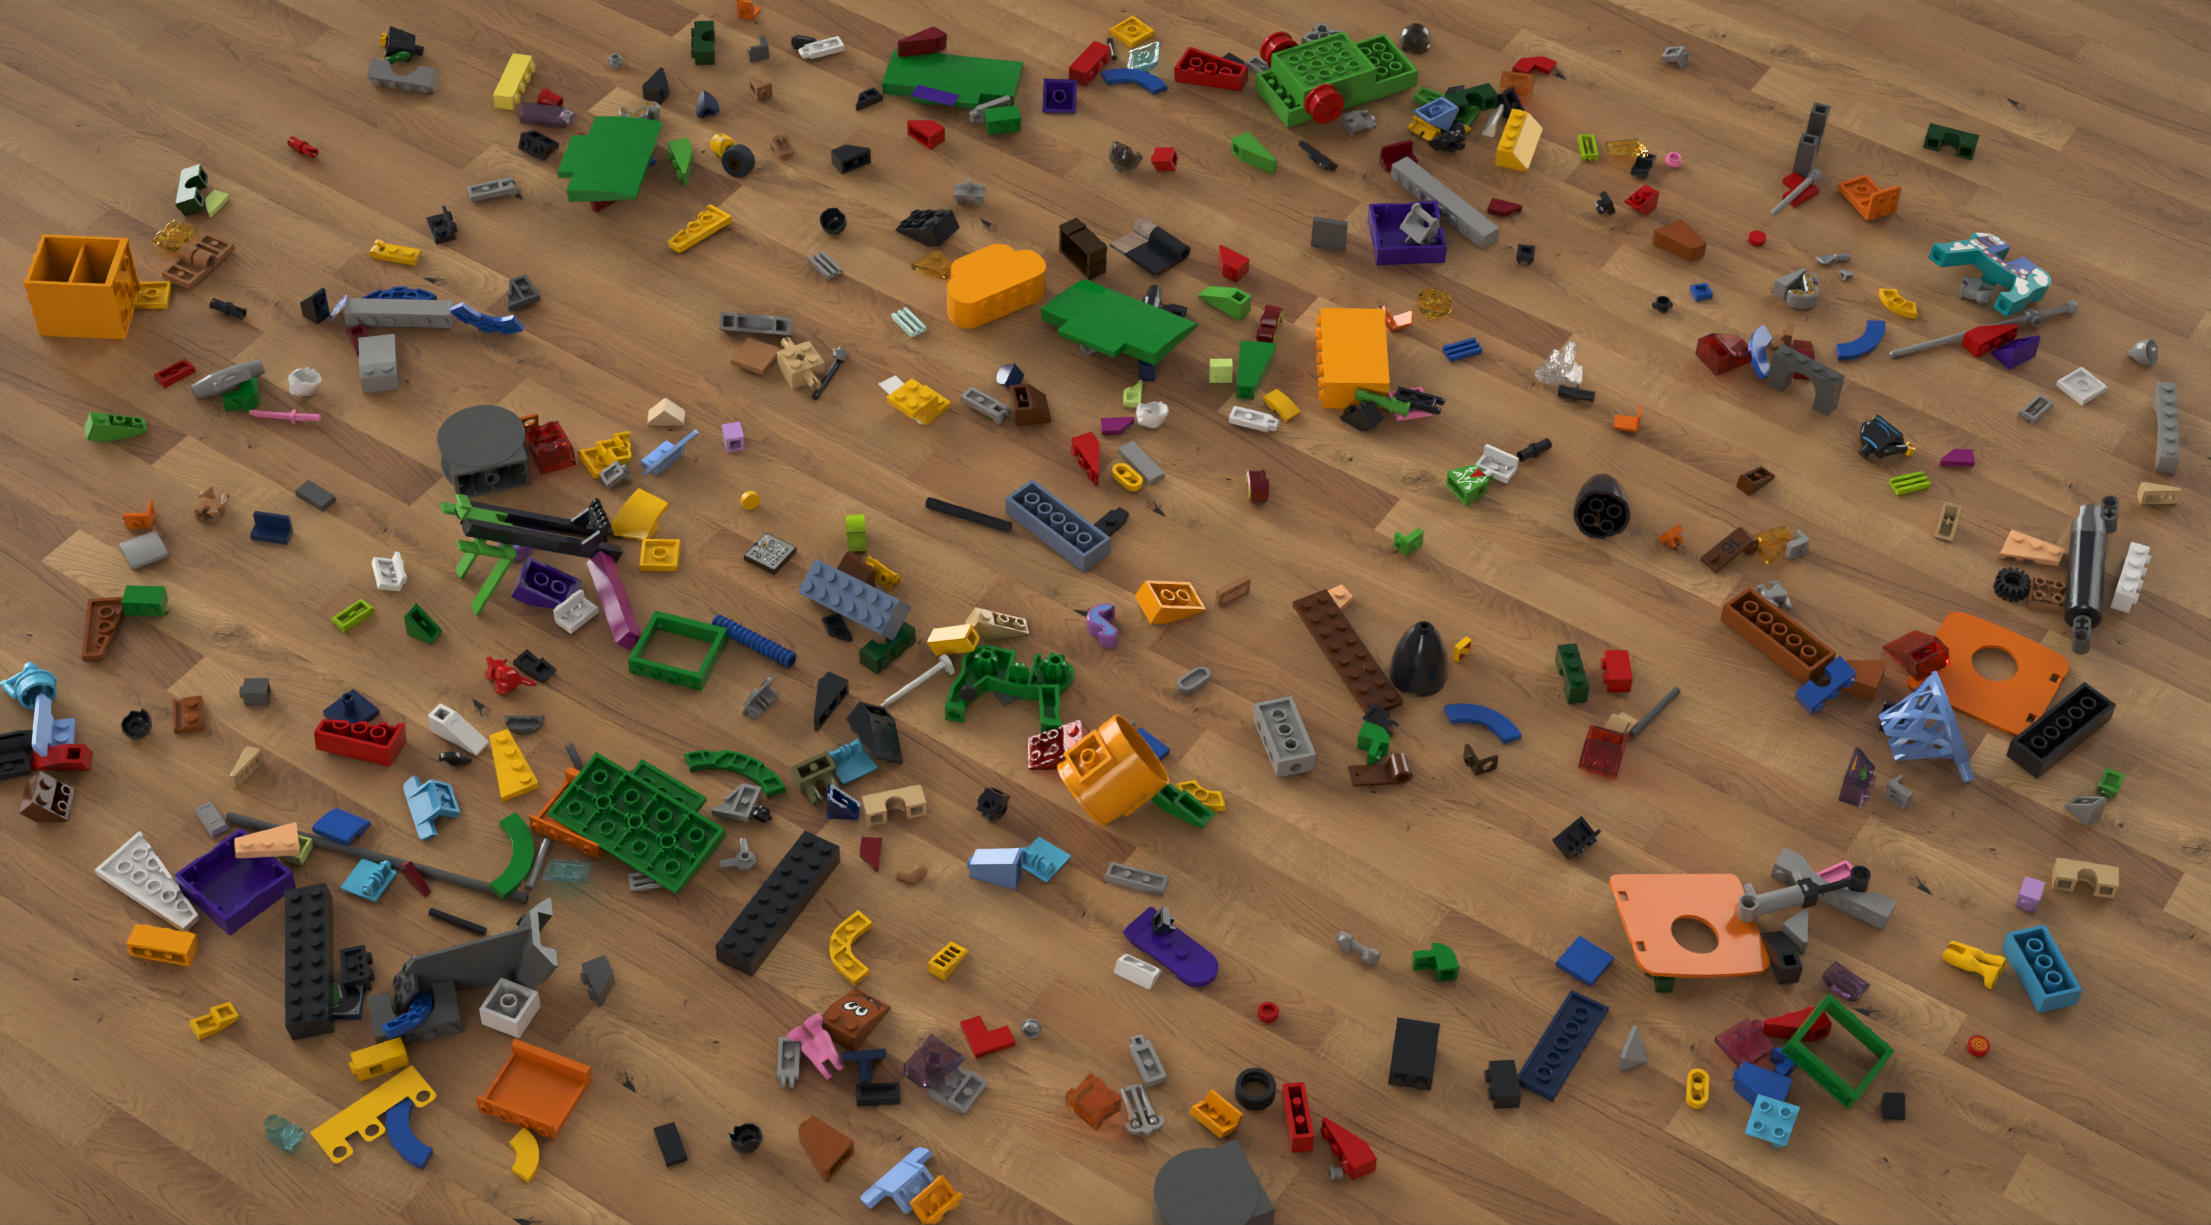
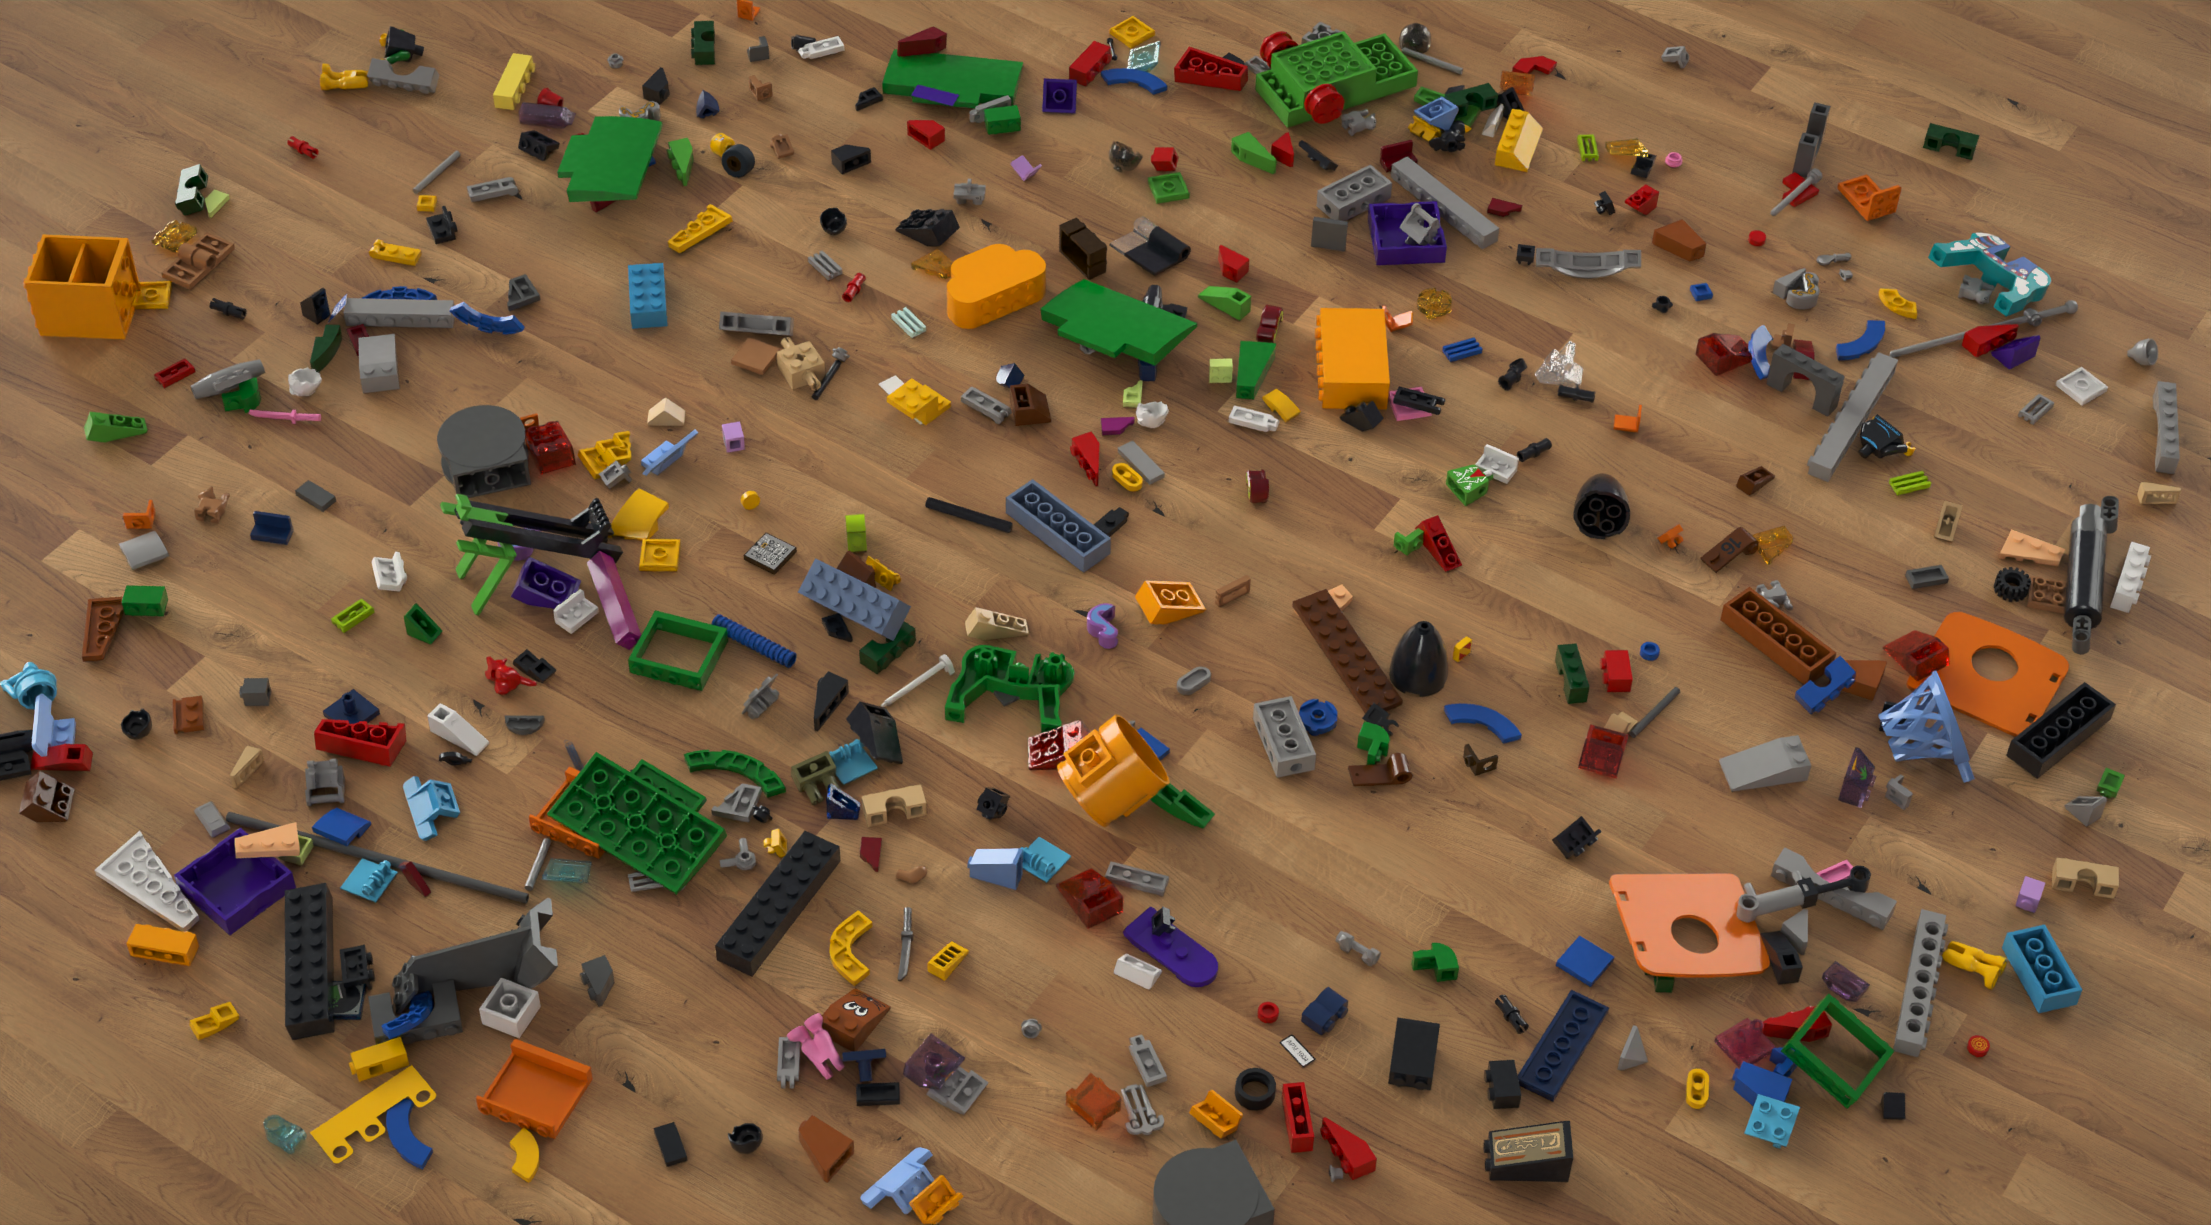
black bar [428,908,487,936] -> none
yellow wing [489,729,539,802] -> none
green tile [490,812,534,900] -> none
yellow brick [927,624,980,656] -> none
black piece [959,684,977,701] -> none
red tile [960,1015,1015,1059] -> none
yellow tile [1176,780,1226,812] -> none
bright green pin [1354,388,1411,418] -> none
light grey bracket [1784,529,1810,561] -> none
magenta tile [1940,449,1975,467] -> none
none -> light grey piece [305,759,345,806]
none -> dark green slope [310,325,342,373]
none -> yellow piece [320,64,369,91]
none -> light grey bar [413,151,461,194]
none -> yellow tile [417,195,437,212]
none -> dark azure brick [628,263,668,329]
none -> yellow tile [764,829,787,858]
none -> red pin [842,273,866,302]
none -> flat silver sword [898,907,913,981]
none -> lavender bracket [1010,155,1042,181]
none -> clear red slope [1056,868,1124,929]
none -> bright green tile [1148,172,1190,204]
none -> red slope [1271,132,1294,167]
none -> white sticker [1279,1034,1315,1067]
none -> blue plate [1299,699,1337,736]
none -> dark blue brick [1301,987,1348,1035]
none -> light grey brick [1316,165,1392,221]
none -> light grey bar [1402,47,1463,74]
none -> red slope [1415,515,1462,572]
none -> slope [1483,1121,1573,1182]
none -> black pin [1495,995,1529,1034]
none -> black connector [1498,358,1528,391]
none -> light grey piece [1536,248,1641,279]
none -> blue tile [1640,642,1660,661]
none -> light grey slope [1719,735,1811,792]
none -> light grey brick [1807,352,1898,482]
none -> light grey brick [1893,909,1948,1057]
none -> dark grey tile [1905,565,1949,589]

